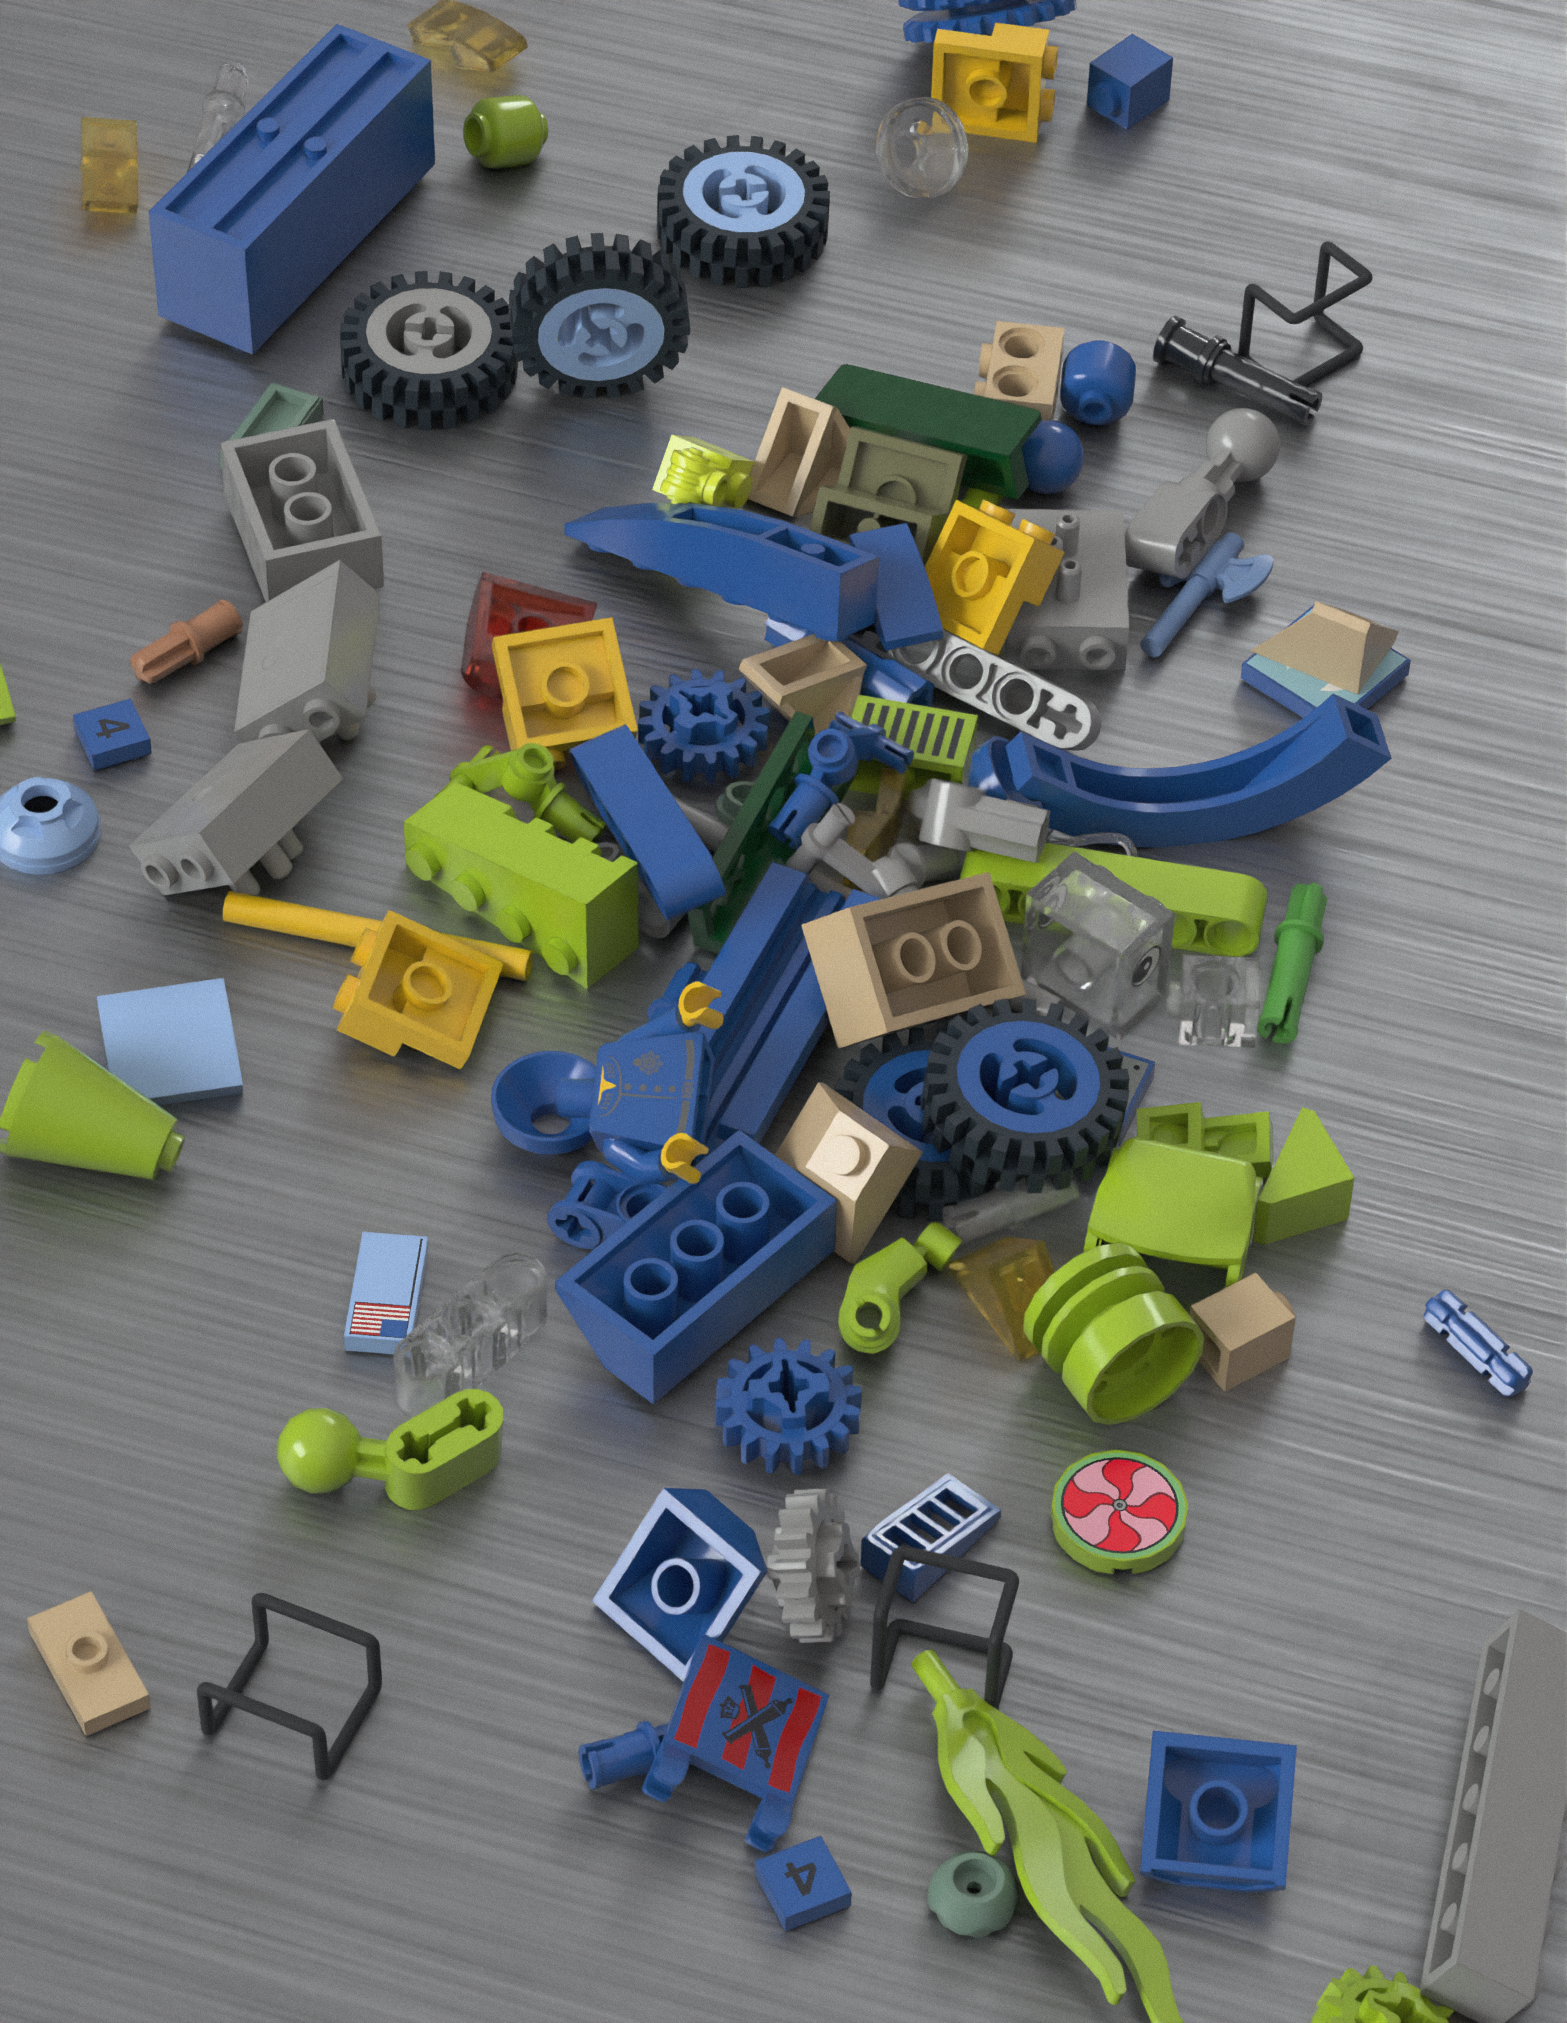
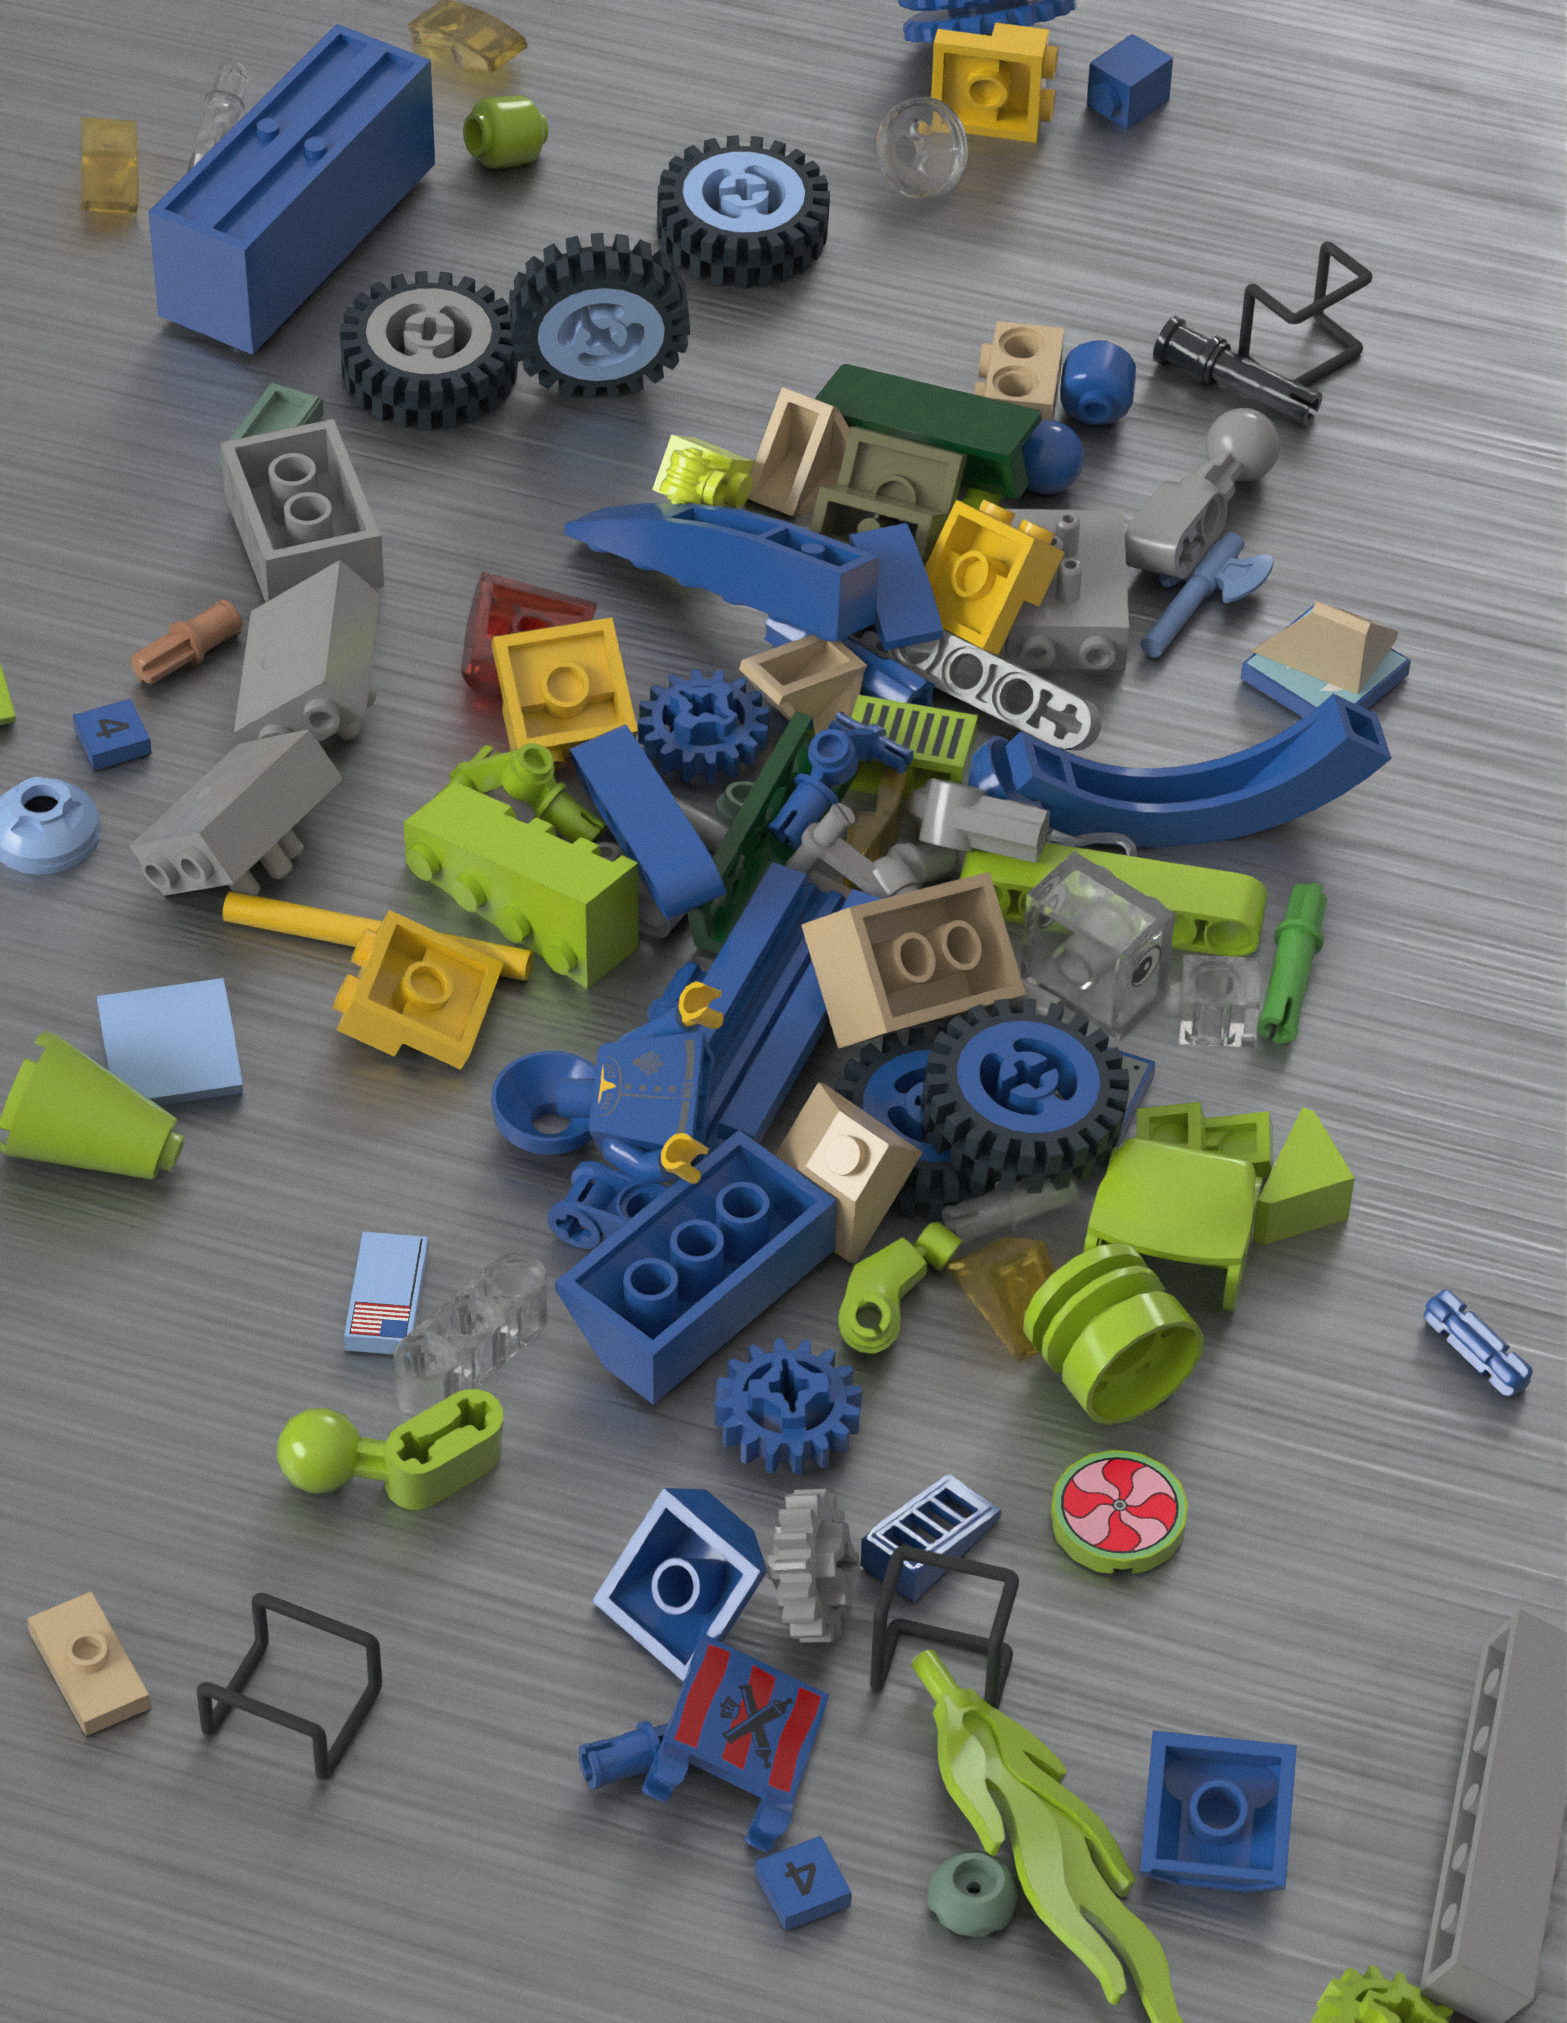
tan brick [1189,1272,1296,1392] -> none

